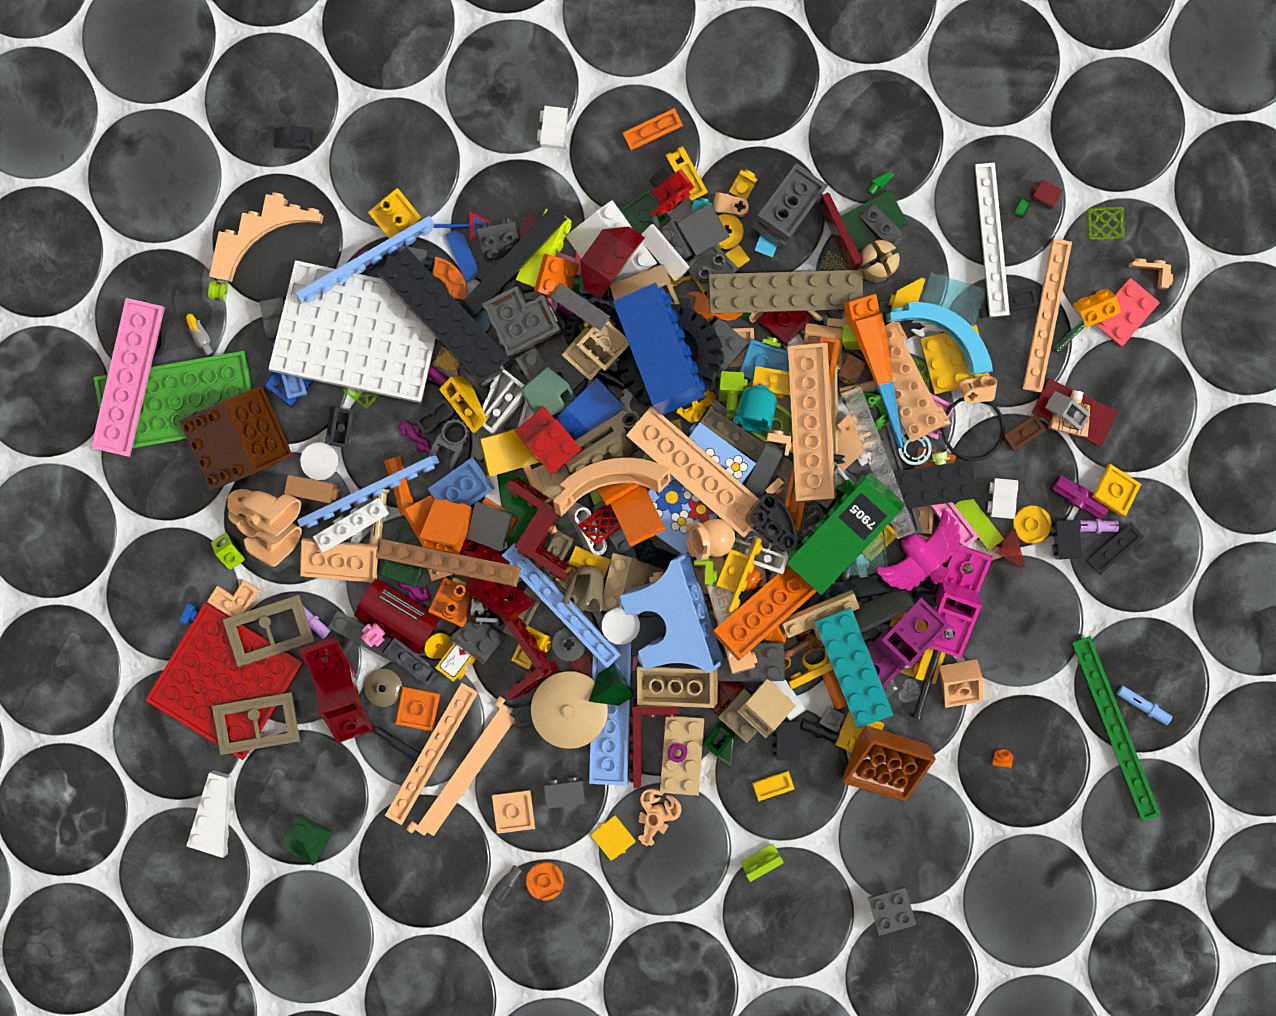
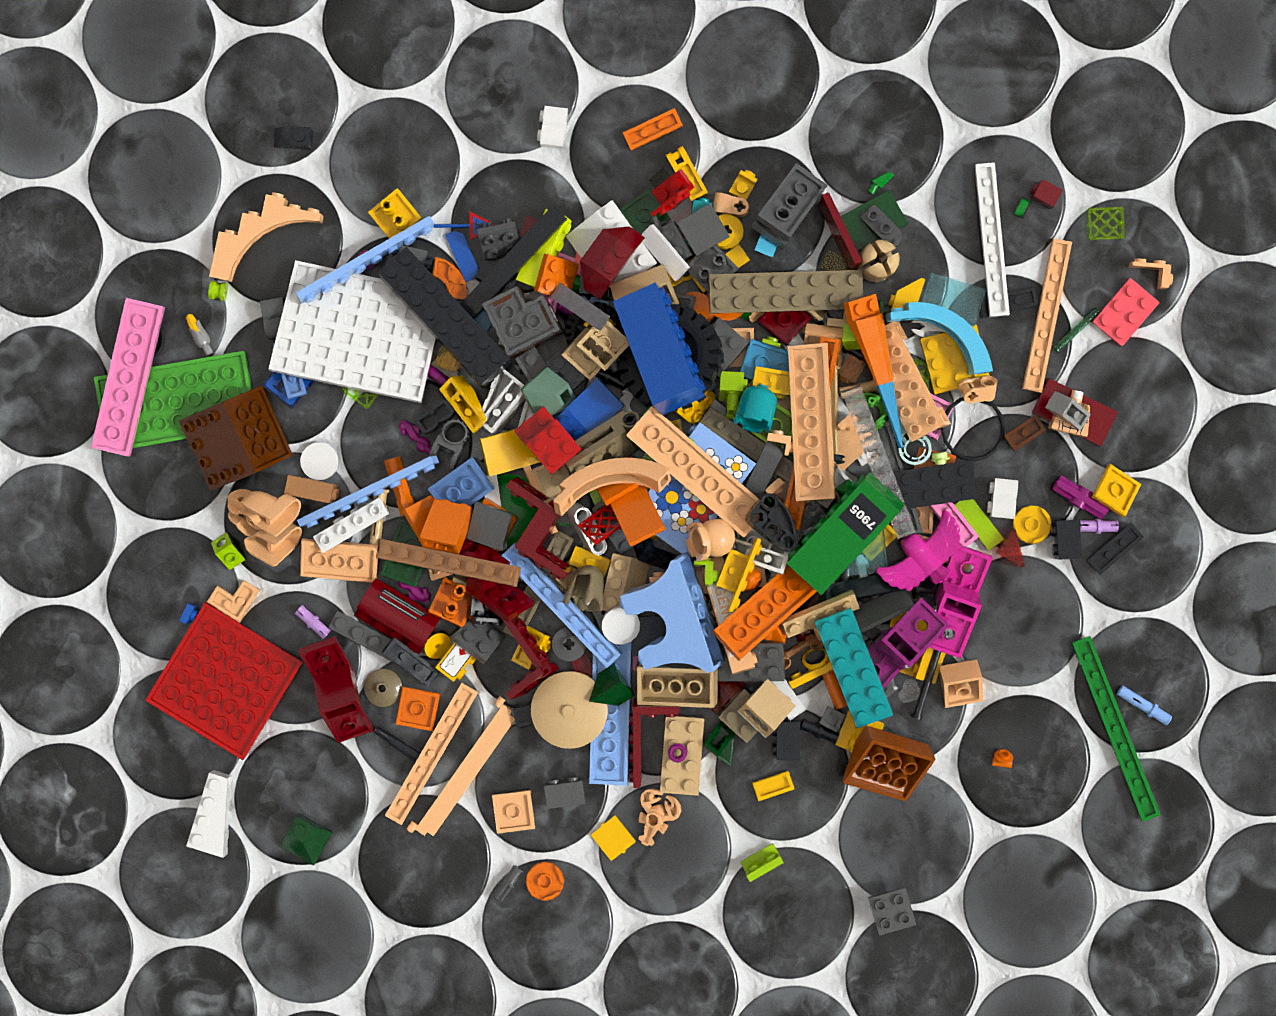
dark tan door [212,692,300,755] -> none
dark tan door [223,595,315,667] -> none
black brick [325,405,354,448] -> none
bright pink gear [361,623,385,647] -> none
light orange bracket [1073,289,1121,327] -> none

